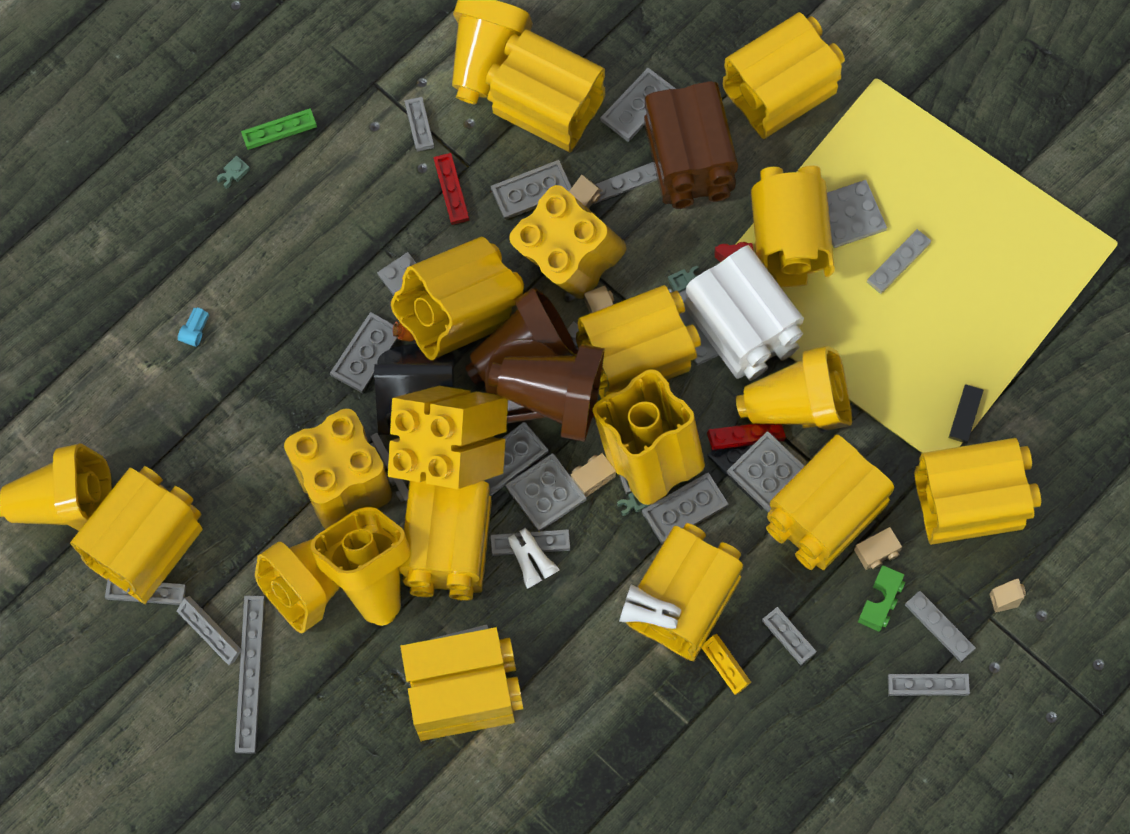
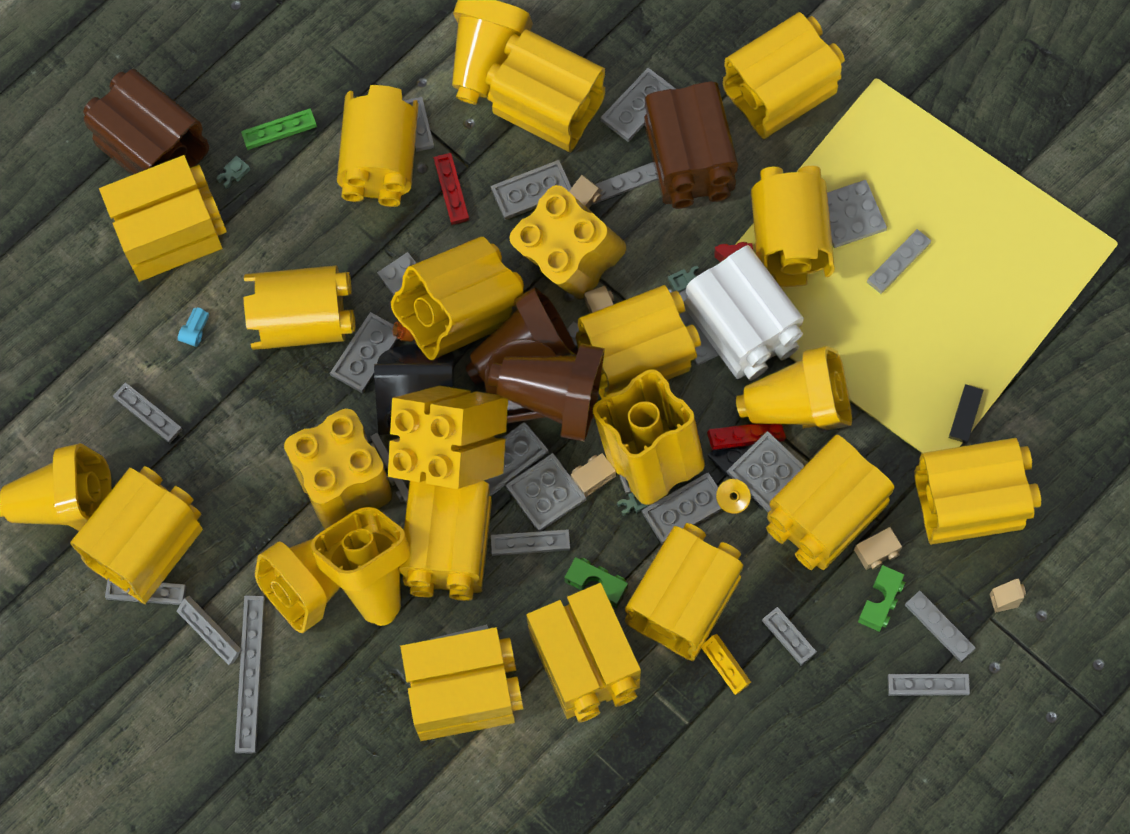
white piece [508,528,560,589] -> none
white piece [619,584,682,629] -> none
none -> reddish brown brick [83,69,209,175]
none -> yellow brick [99,155,227,282]
none -> light grey plate [113,382,183,444]
none -> yellow brick [244,265,356,350]
none -> yellow brick [337,85,419,207]
none -> yellow brick [526,583,641,723]
none -> bright green arch [564,557,628,608]
none -> yellow piece [716,479,751,514]

